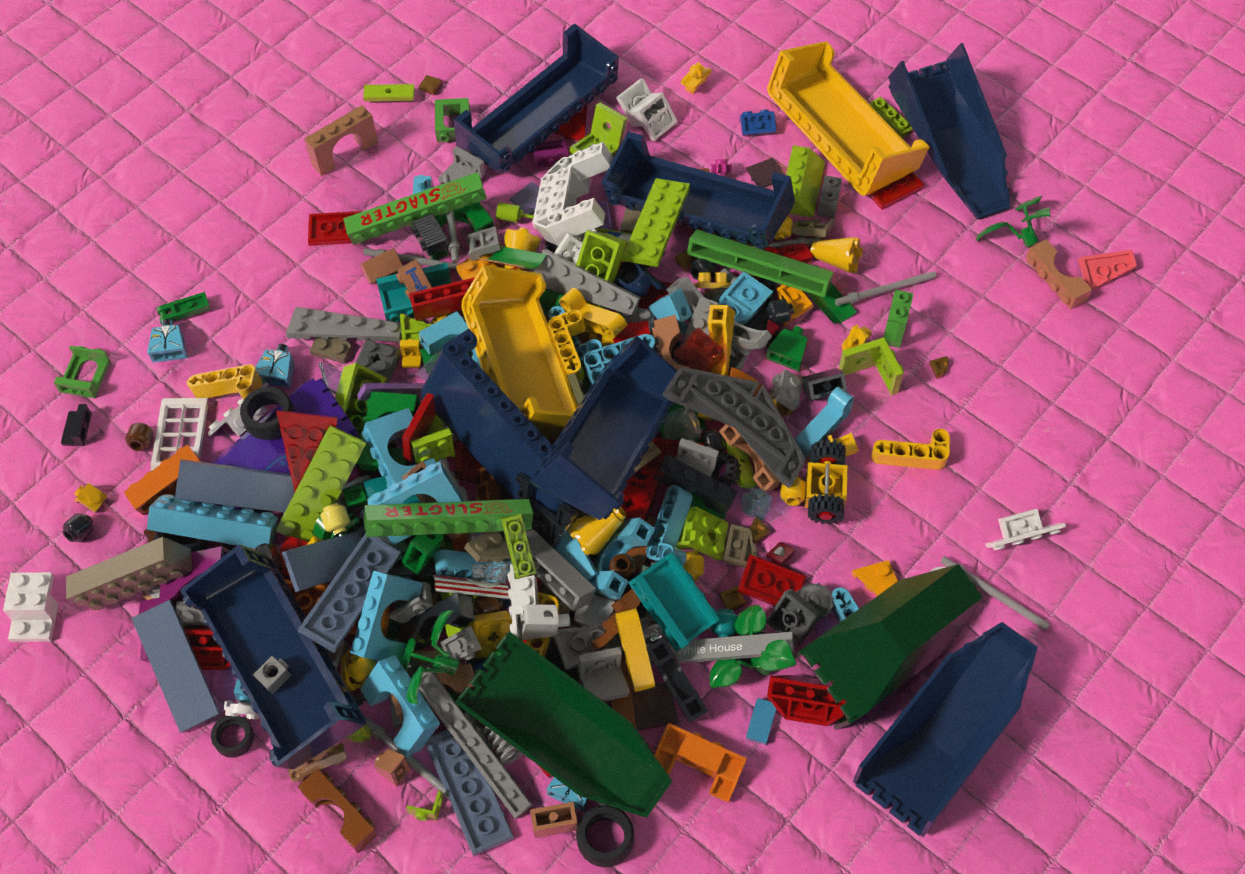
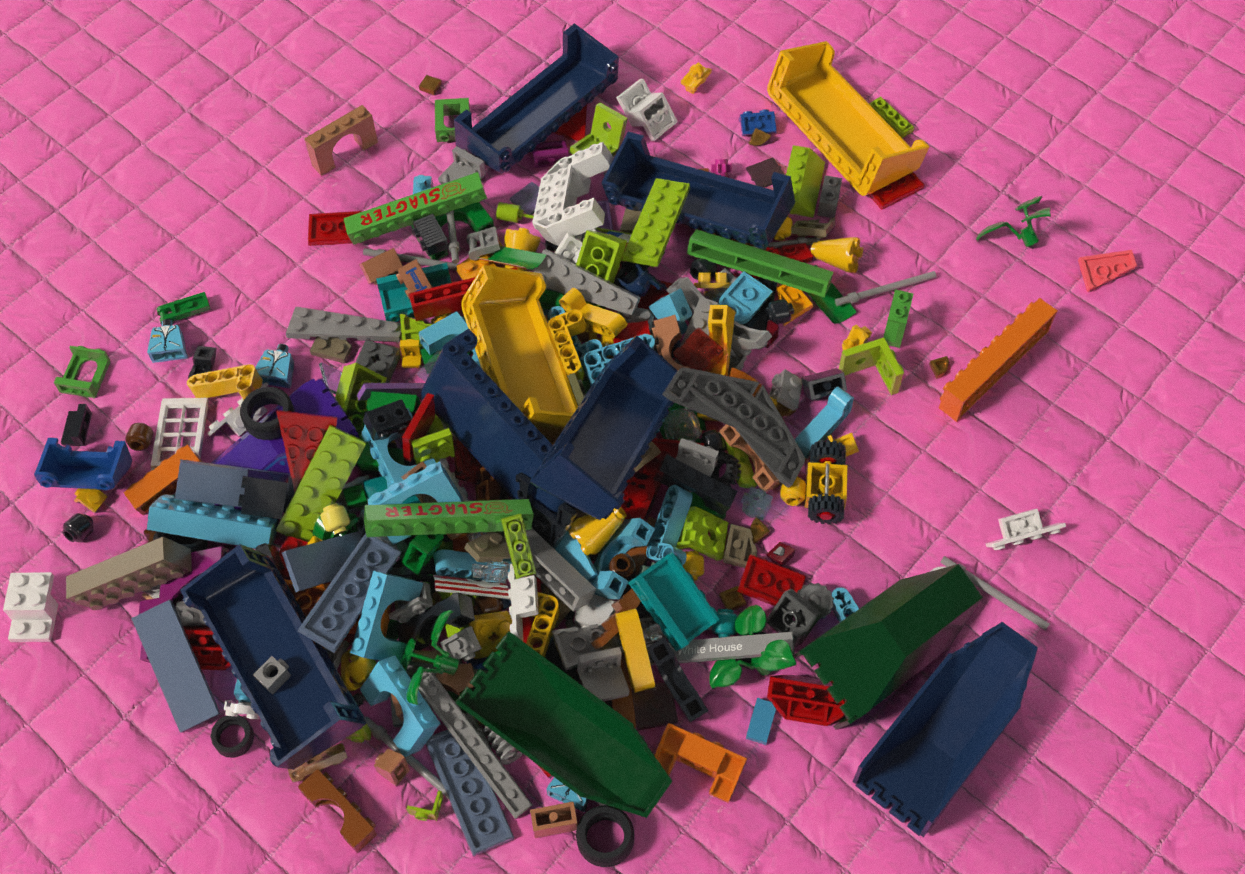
lime tile [363,84,415,102] -> none
white torso [520,604,570,640] -> none
pearl gold tile [674,249,698,272] -> none
green torso [766,326,807,372] -> none
light orange wing [852,560,898,596] -> none
yellow beam [871,428,950,470] -> none
dark blue windscreen [888,43,1010,219] -> none
nougat arch [1025,239,1092,309] -> none
none -> blue windscreen [34,438,132,490]
none -> black slope [188,346,217,379]
none -> black brick [238,469,288,519]
none -> black brick [363,399,412,441]
none -> pearl gold tile [748,128,771,146]
none -> orange brick [939,298,1058,422]

